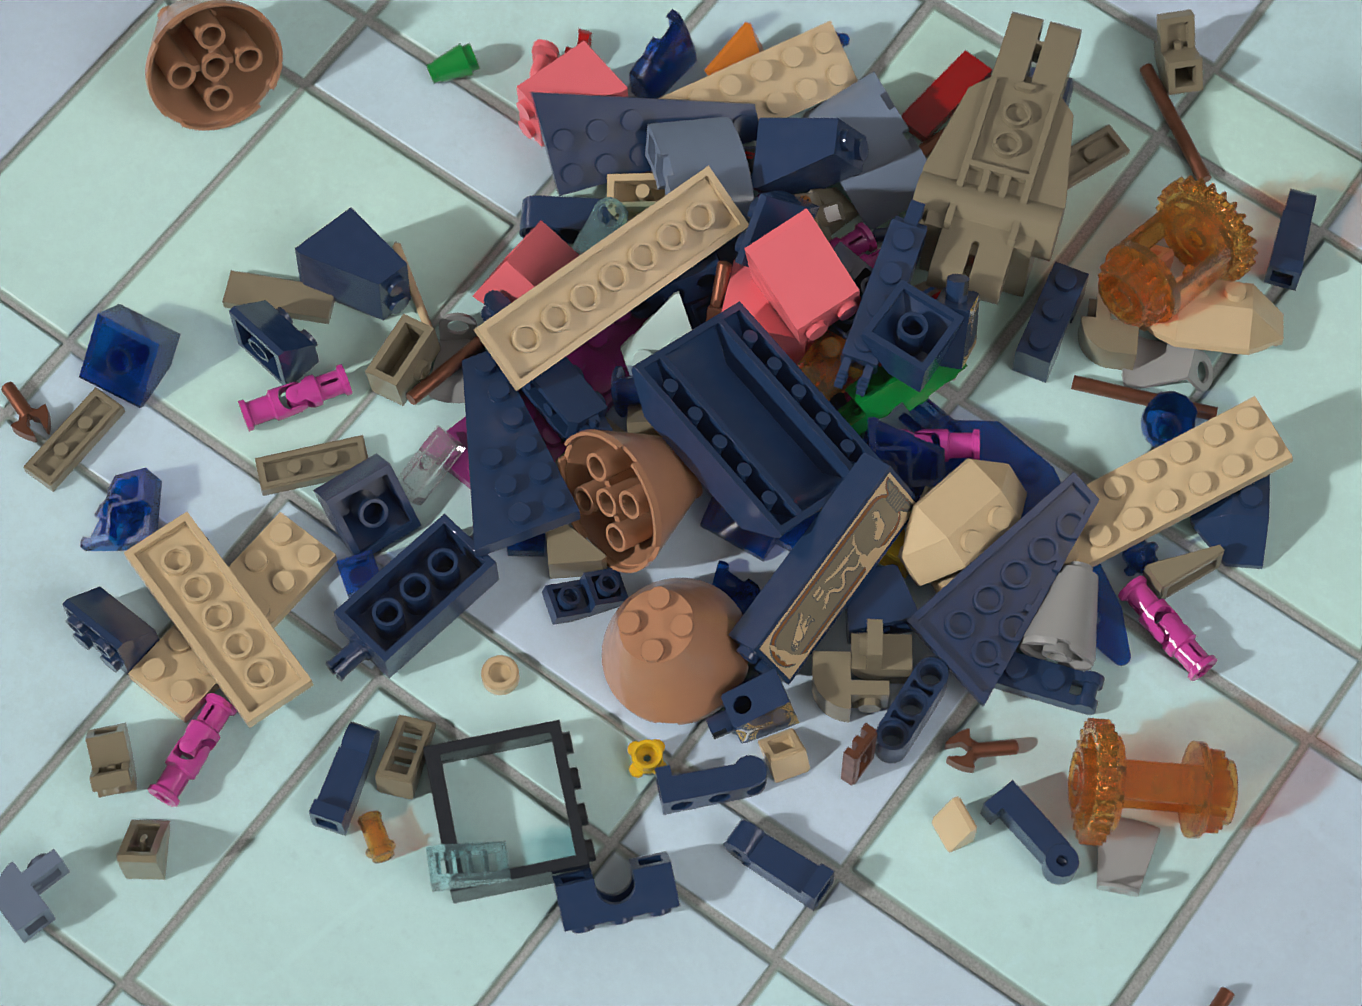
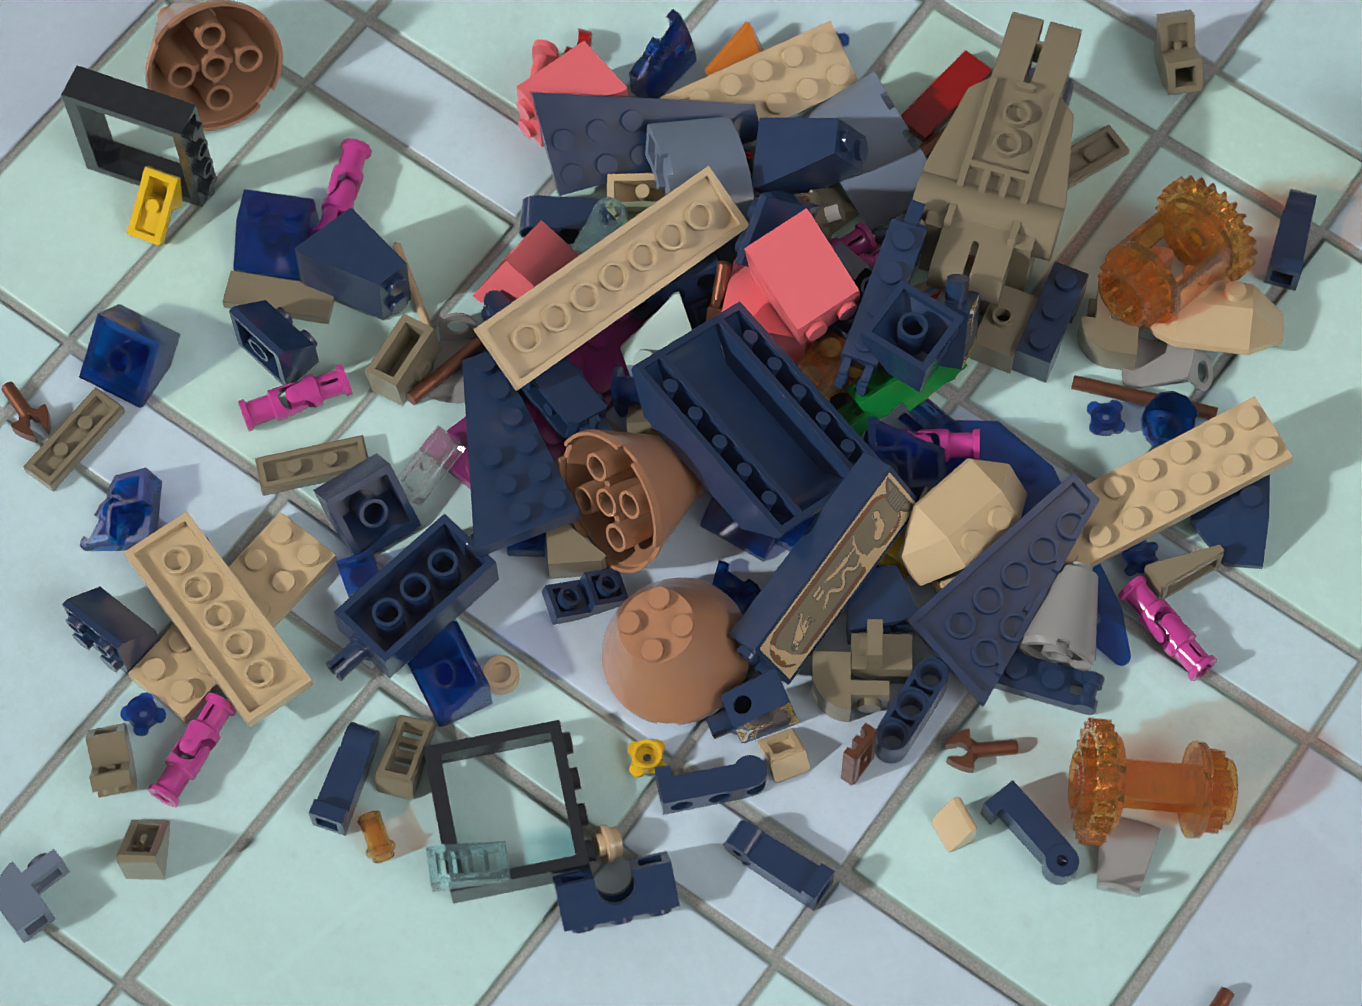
green cone [426,43,480,84] -> none
copper bar [1139,63,1212,184] -> none
none -> black window [61,65,218,207]
none -> clear blue plate [120,692,166,737]
none -> yellow slope [126,166,183,246]
none -> clear blue slope [233,189,319,281]
none -> dark pink piece [312,138,372,235]
none -> clear blue slope [407,621,493,727]
none -> tan plate [591,824,623,864]
none -> dark tan brick [970,285,1039,374]
none -> clear blue plate [1086,400,1125,436]

